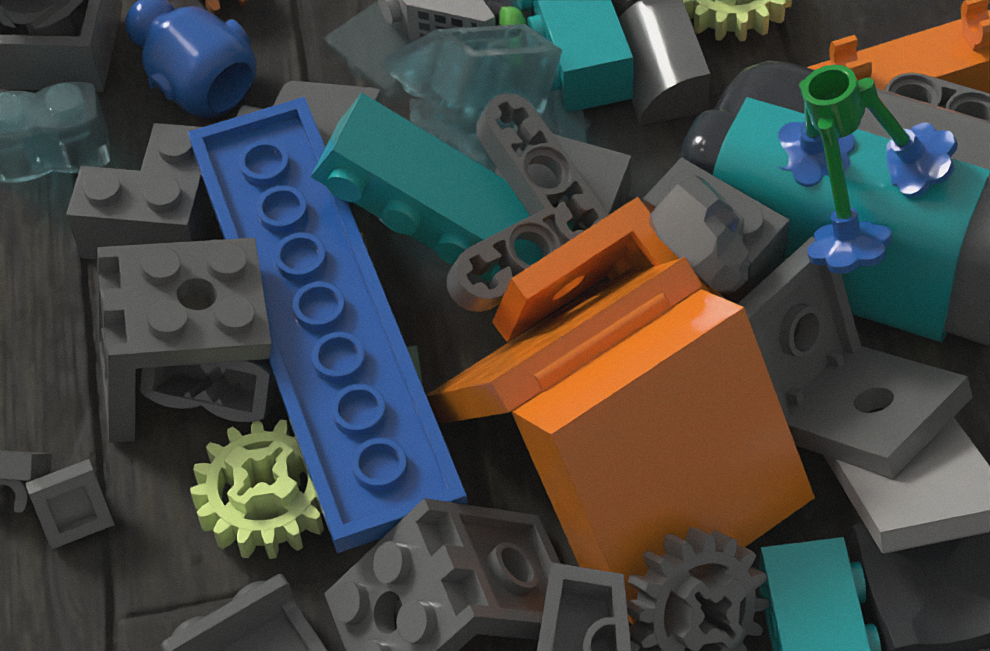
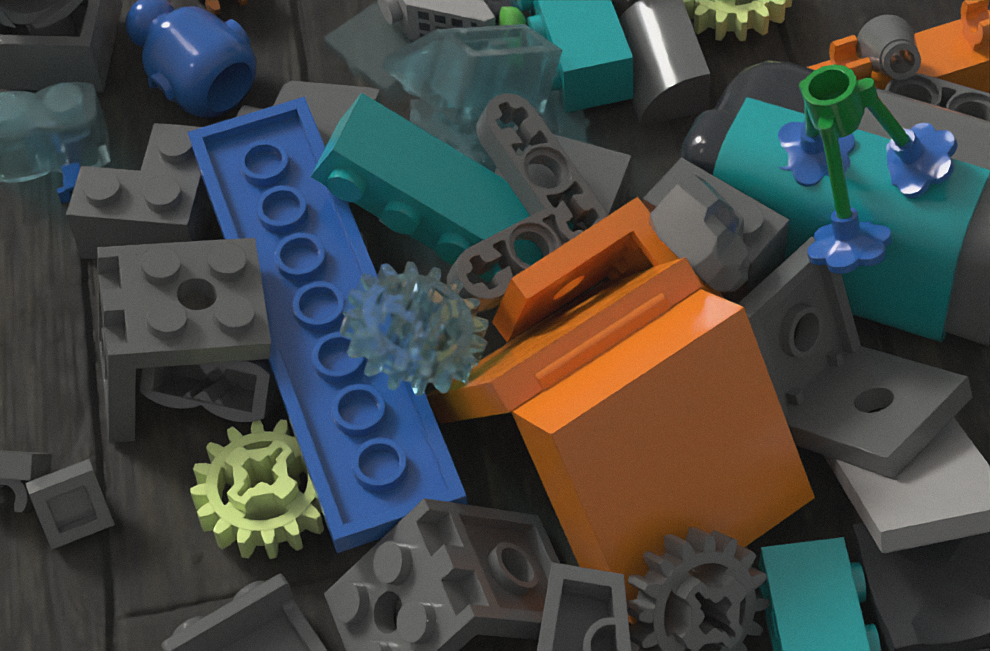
none -> blue piece [57,162,80,204]
none -> clear light blue gear [340,262,489,396]
none -> dark grey cone [856,14,921,80]

